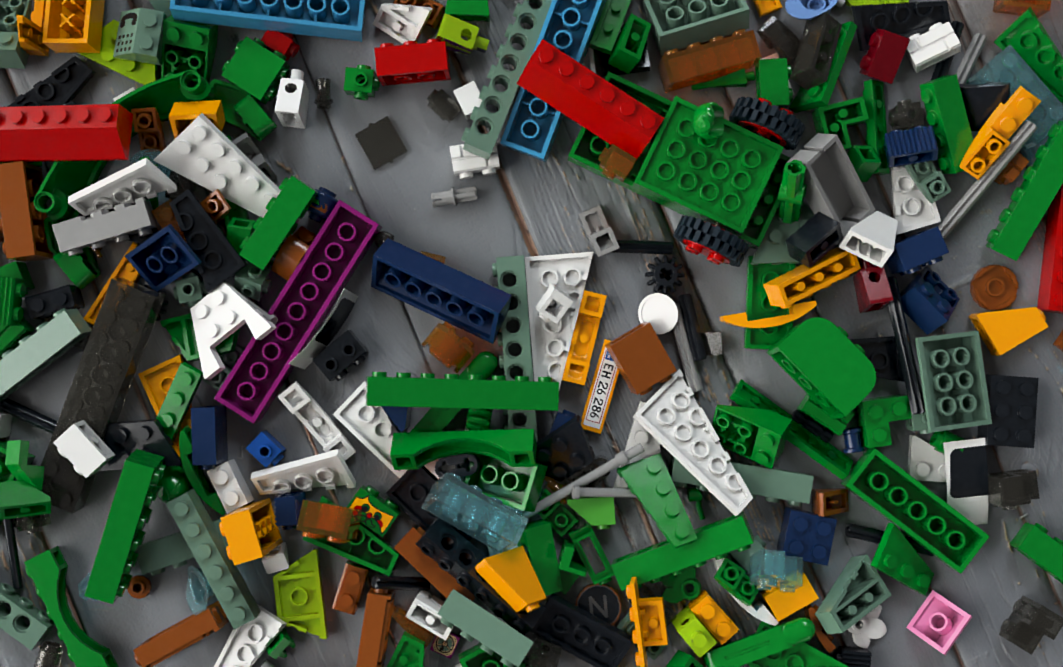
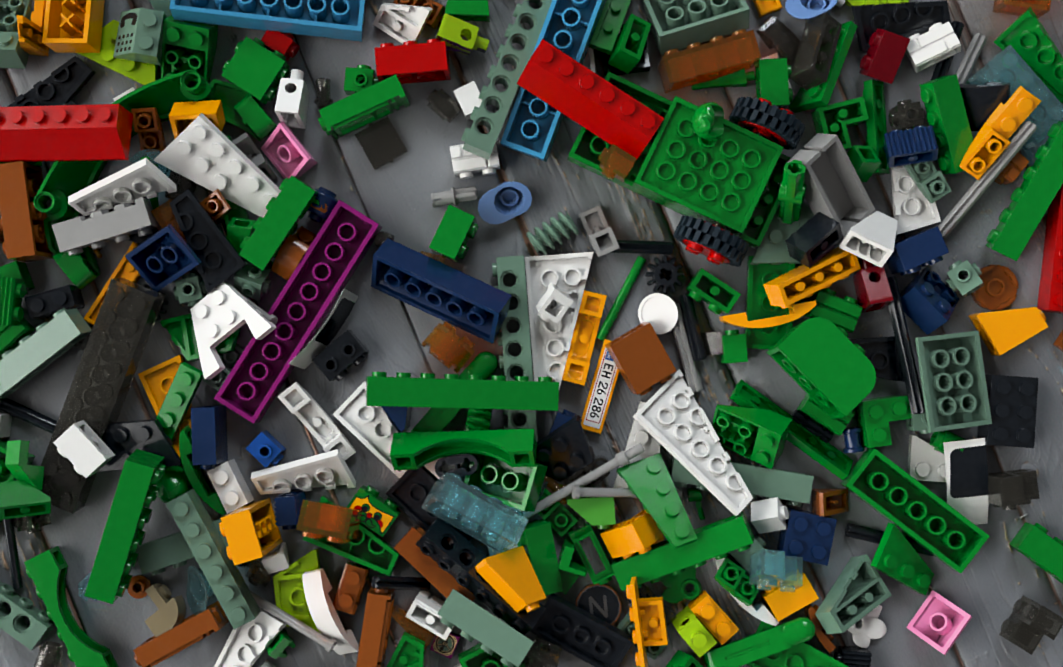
none -> dark tan brick [144,583,186,637]
none -> clear smoke slope [237,559,271,587]
none -> light grey bar [250,591,337,653]
none -> bright pink slope [261,121,317,179]
none -> white slope [302,568,359,655]
none -> green door [318,75,410,140]
none -> green brick [429,205,479,263]
none -> medium blue piece [478,181,532,224]
none -> sand green piece [526,212,579,255]
none -> green bar [596,256,646,341]
none -> light orange brick [600,509,665,559]
none -> green brick [686,268,741,315]
none -> green brick [719,330,748,363]
none -> white brick [751,497,789,534]
none -> green brick [805,288,863,333]
none -> sand green brick [946,260,984,298]

